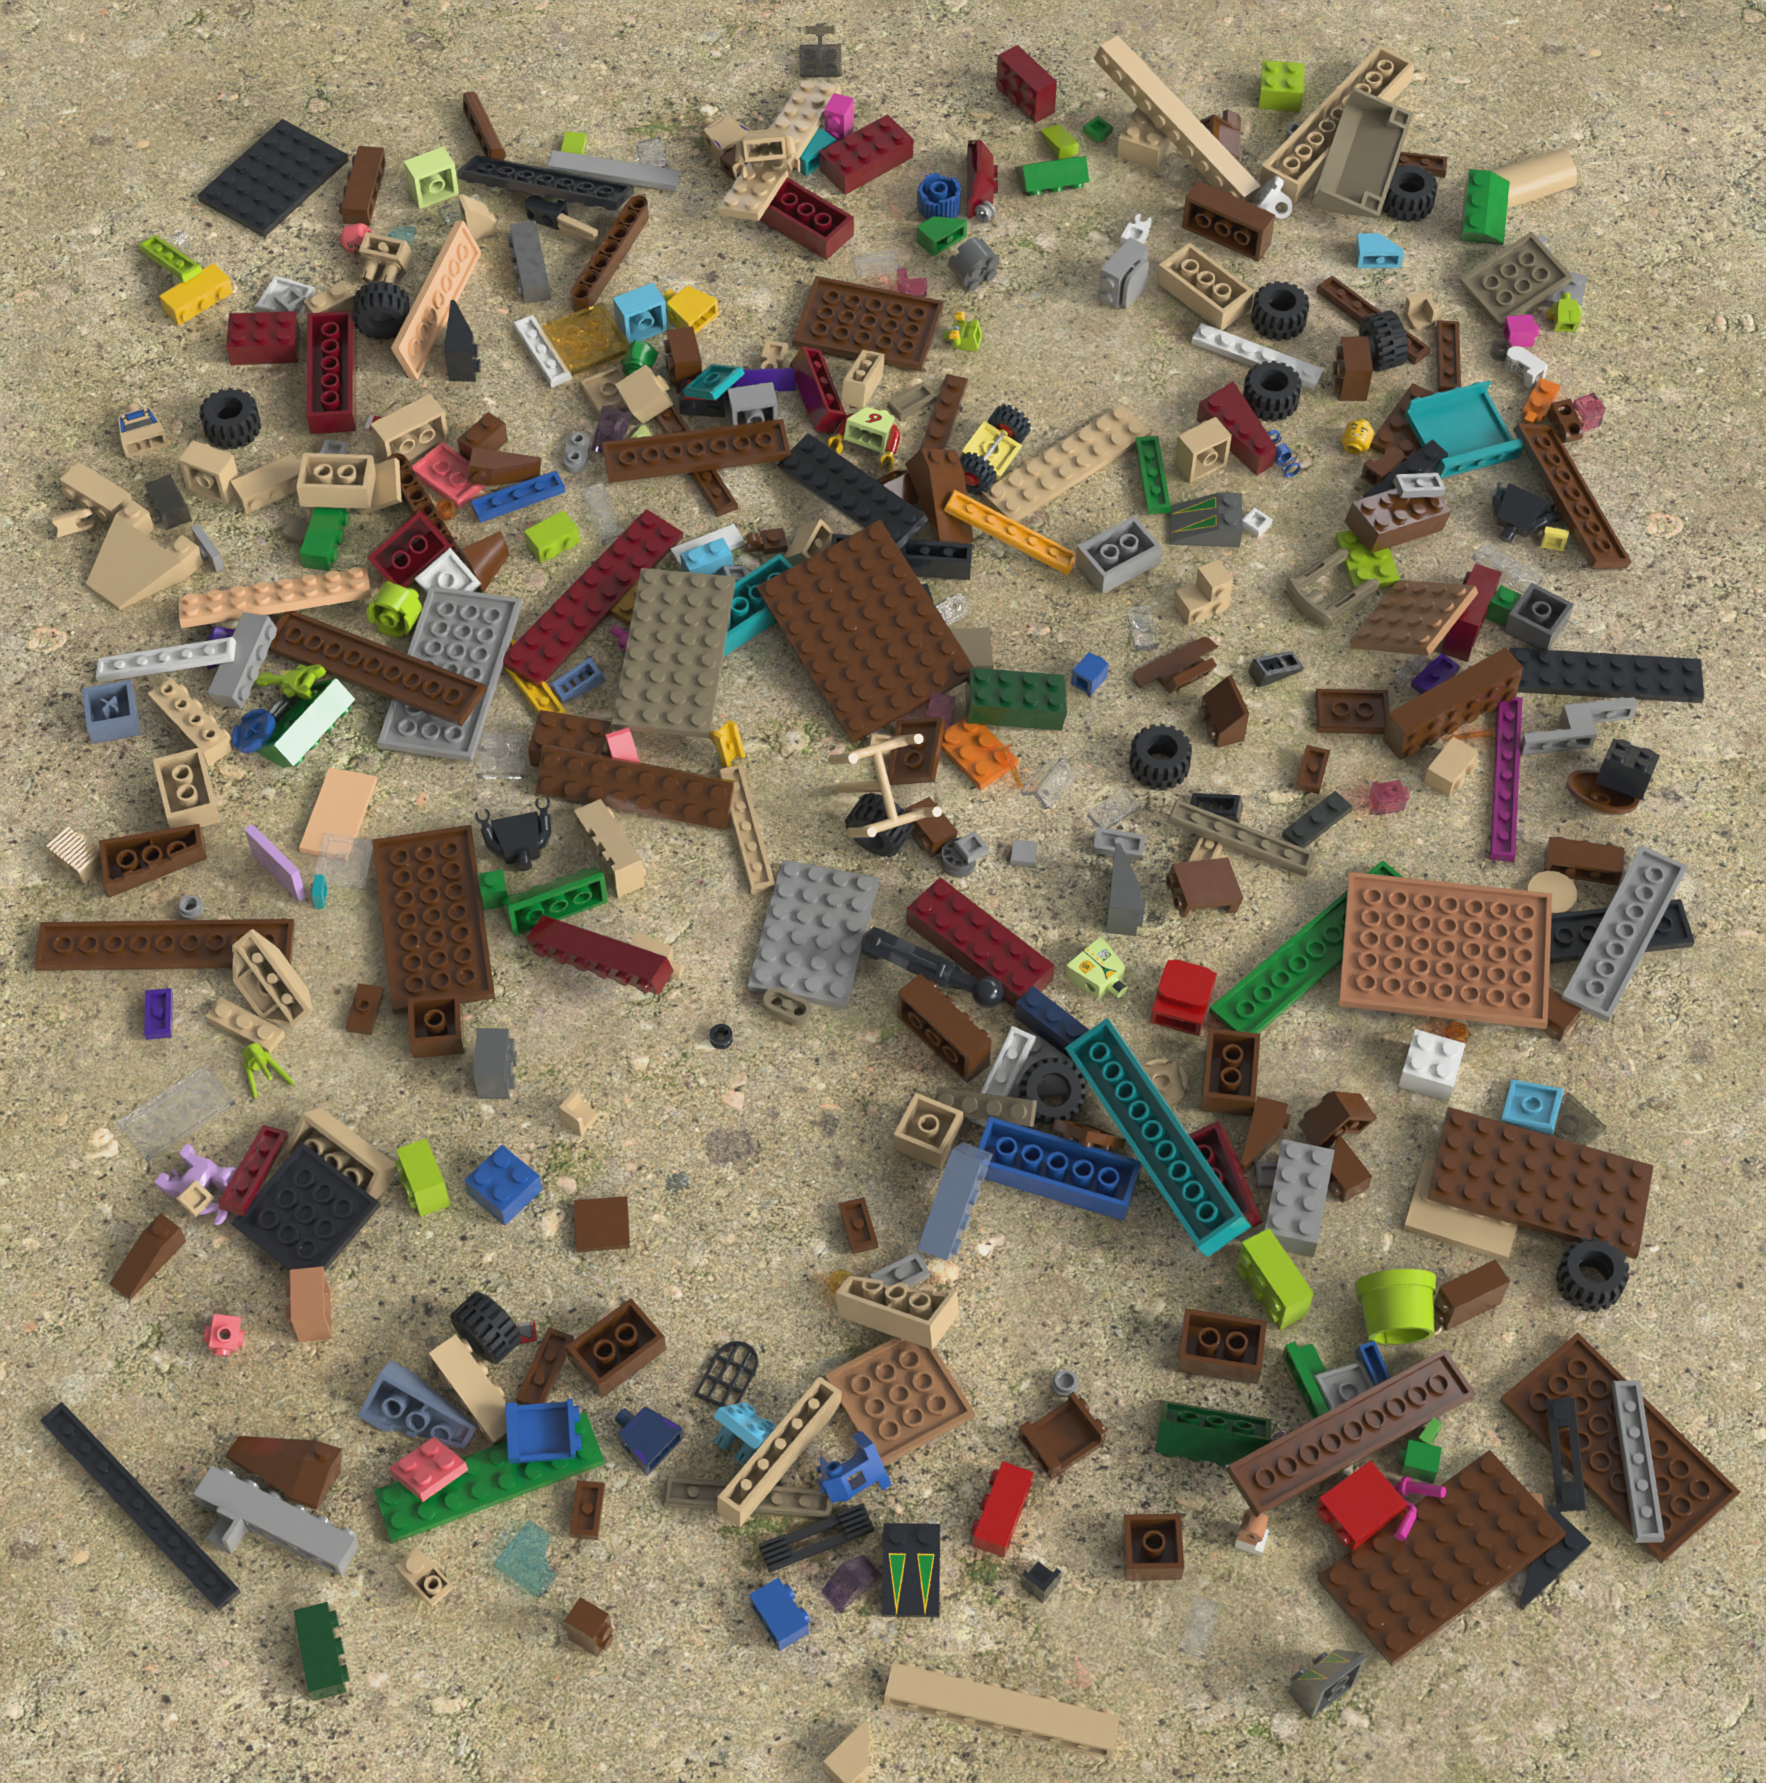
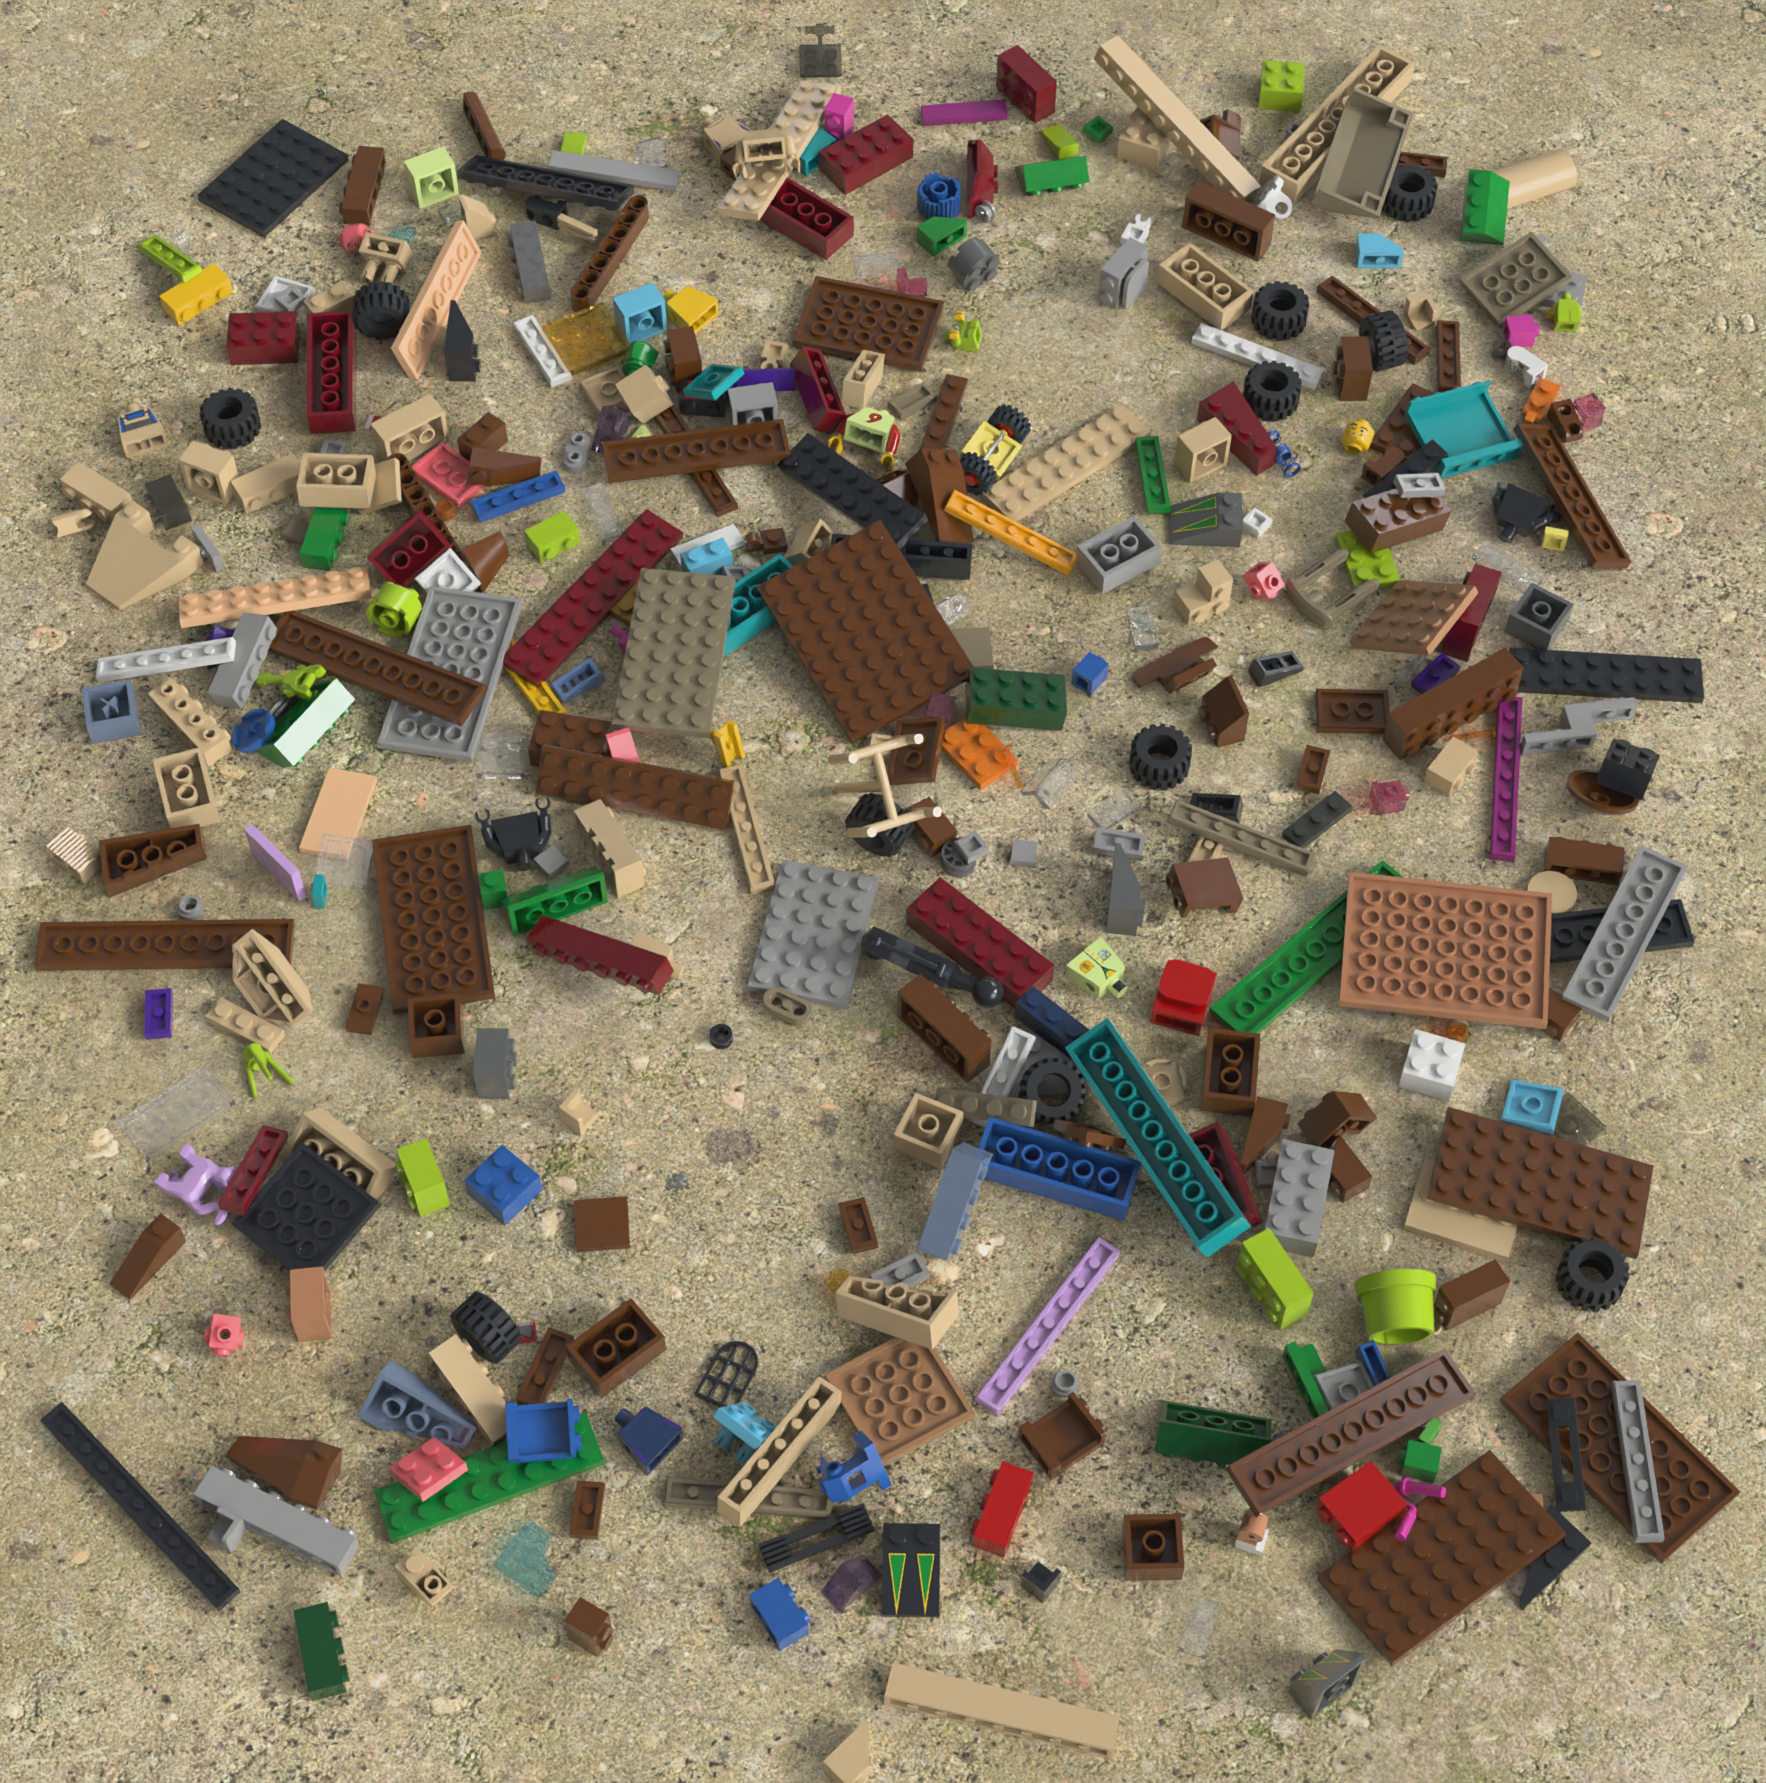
tan tile [176,1179,215,1218] -> none
reddish brown brick [1176,1308,1267,1384] -> none
green brick [1486,585,1522,627] -> none
none -> light grey tile [534,845,569,879]
none -> magenta tile [921,99,1008,126]
none -> lavender tile [975,1237,1120,1416]
none -> coral brick [1242,562,1285,600]

